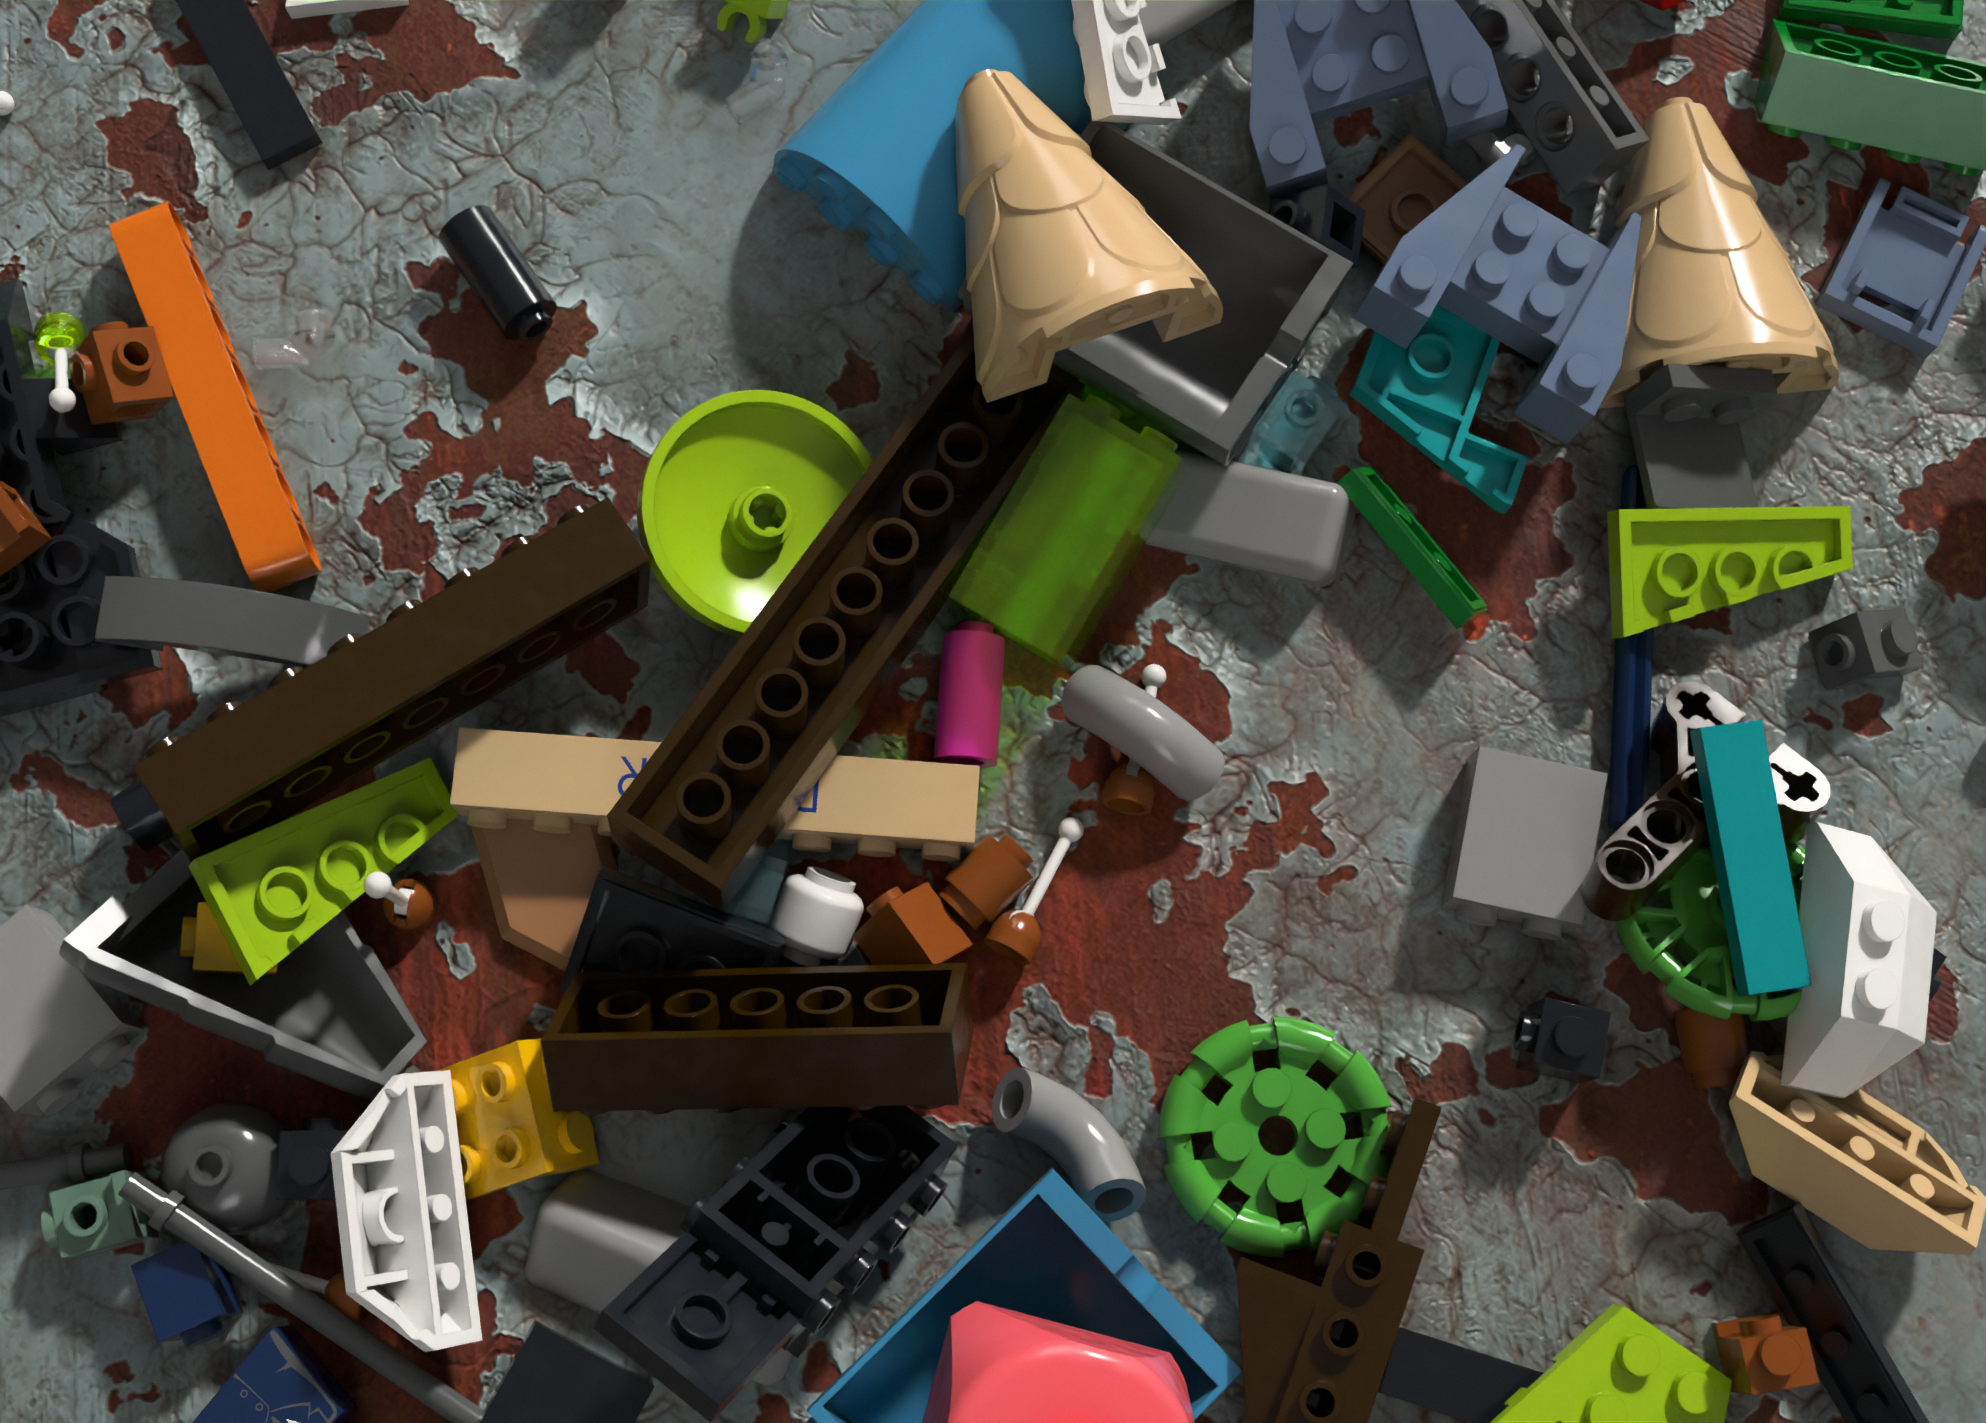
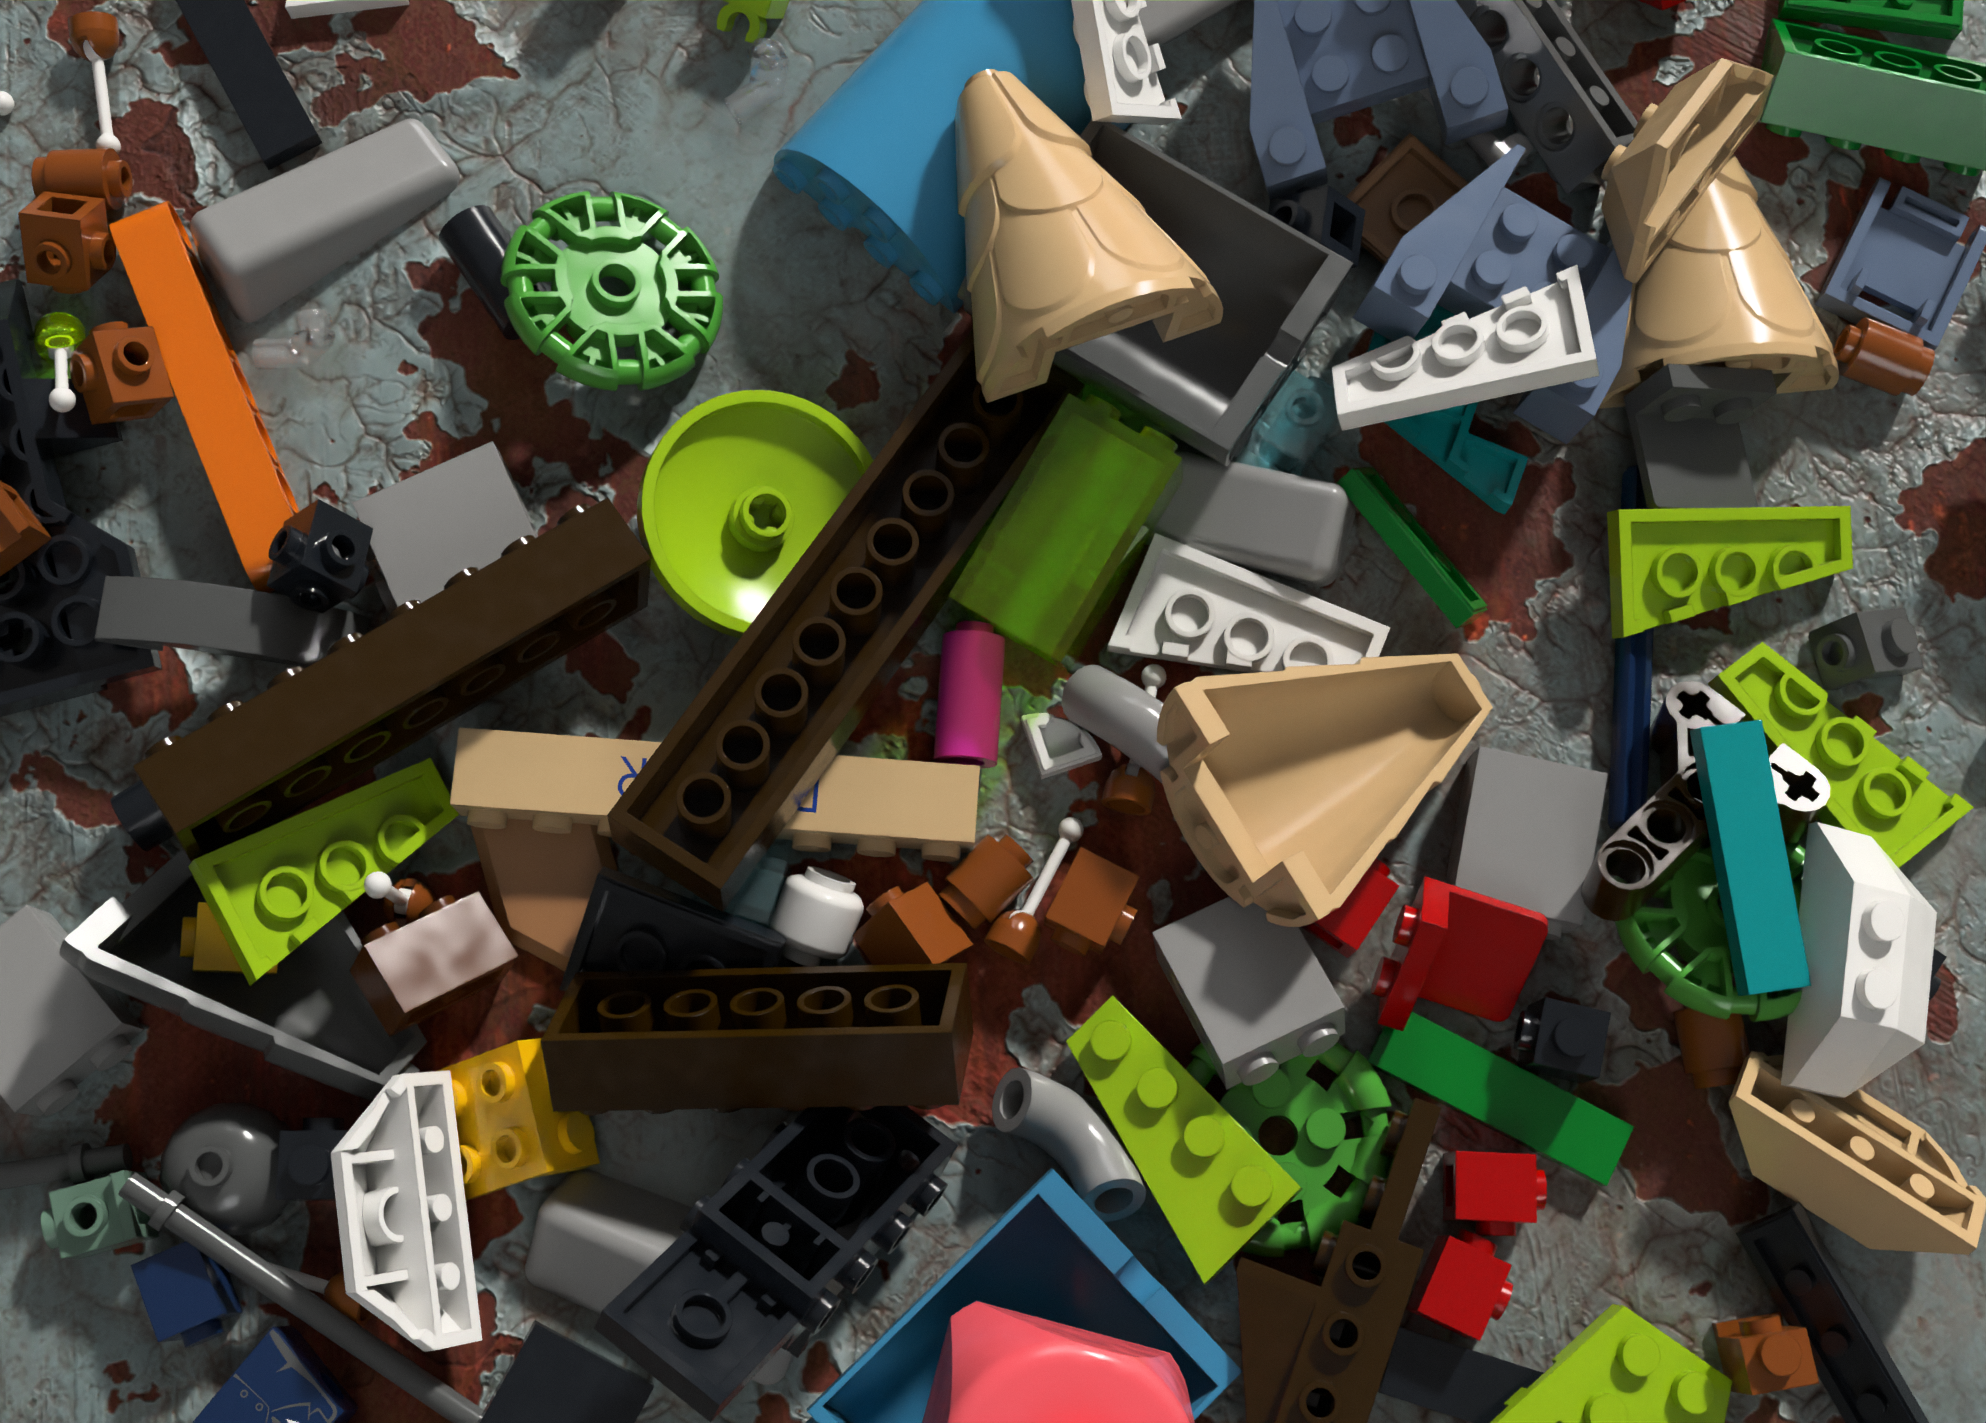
none -> dark orange brick [18,191,116,294]
none -> dark orange brick [31,148,133,210]
none -> hinge [67,11,121,154]
none -> light grey piece [190,118,460,323]
none -> black brick [267,499,373,613]
none -> brick [349,891,519,1037]
none -> light grey brick [352,441,538,614]
none -> bright green plate [501,191,723,391]
none -> white tile [1021,713,1102,779]
none -> dark orange brick [1044,847,1140,957]
none -> lime wing [1066,995,1303,1285]
none -> white wing [1107,533,1391,673]
none -> light grey brick [1152,896,1345,1090]
none -> tan cone [1157,653,1493,927]
none -> red brick [1301,858,1400,958]
none -> white wing [1332,265,1599,431]
none -> green tile [1367,1012,1634,1187]
none -> red bracket [1371,876,1548,1031]
none -> red brick [1406,1229,1513,1341]
none -> red brick [1443,1151,1547,1236]
none -> tan wedge [1601,58,1774,284]
none -> lime wing [1707,642,1974,868]
none -> dark orange brick [1833,317,1935,396]

